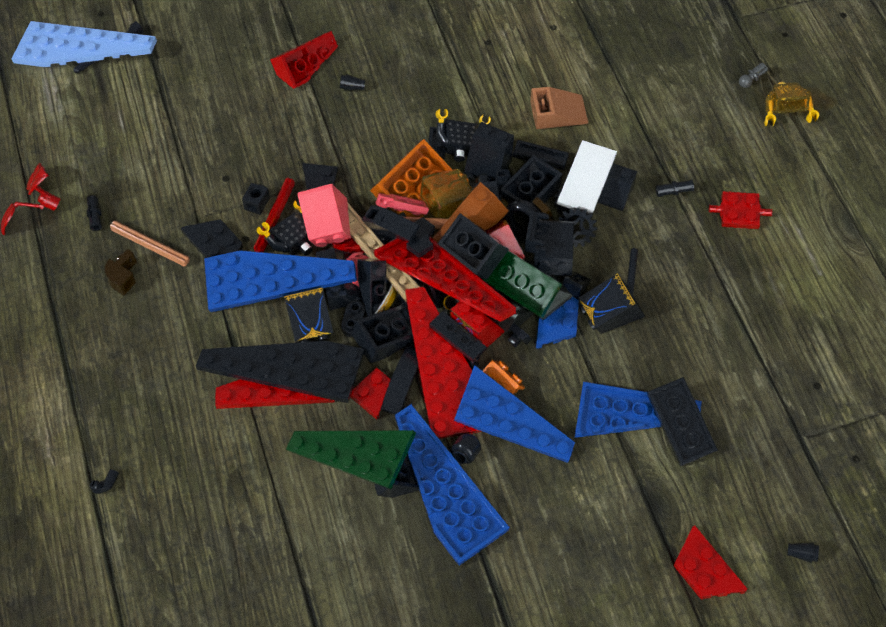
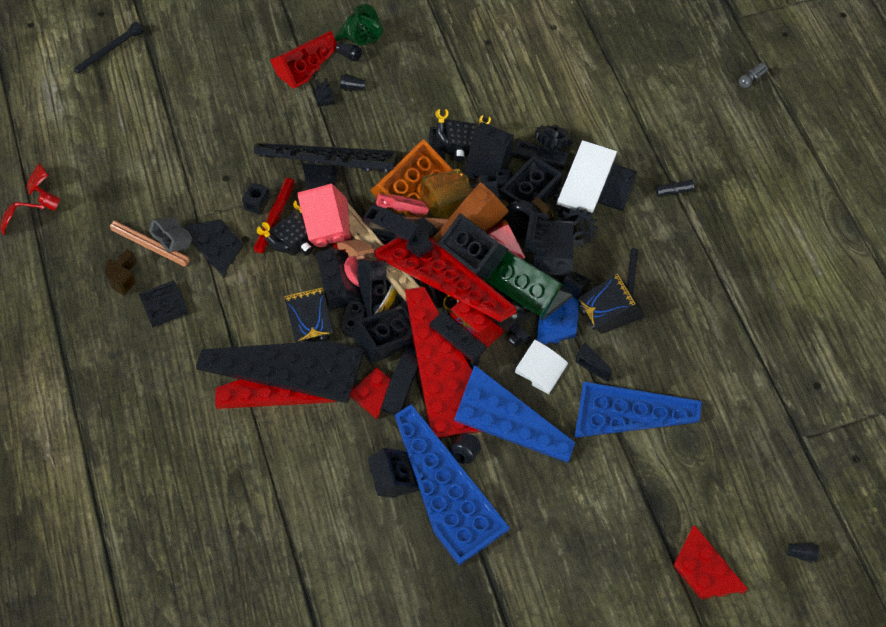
light blue wing [11,21,157,67] -> none
black pin [86,195,102,231] -> none
black arm [90,469,119,494] -> none
blue wing [204,251,357,312] -> none
dark green wing [286,430,416,490] -> none
orange bracket [483,360,525,395] -> none
nougat slope [530,87,588,129] -> none
black tile [646,377,718,467] -> none
red plate [709,191,772,229] -> none
clear yellow torso [764,82,819,126] -> none
none -> black slope [139,280,189,328]
none -> dark grey brick [149,216,192,252]
none -> black wing [254,143,398,172]
none -> black plate [315,78,335,107]
none -> dark green helmet [335,4,383,46]
none -> black cone [336,43,362,61]
none -> nougat slope [337,239,374,259]
none -> white slope [515,340,568,394]
none -> black gear [534,124,574,149]
none -> black slope [575,343,612,382]

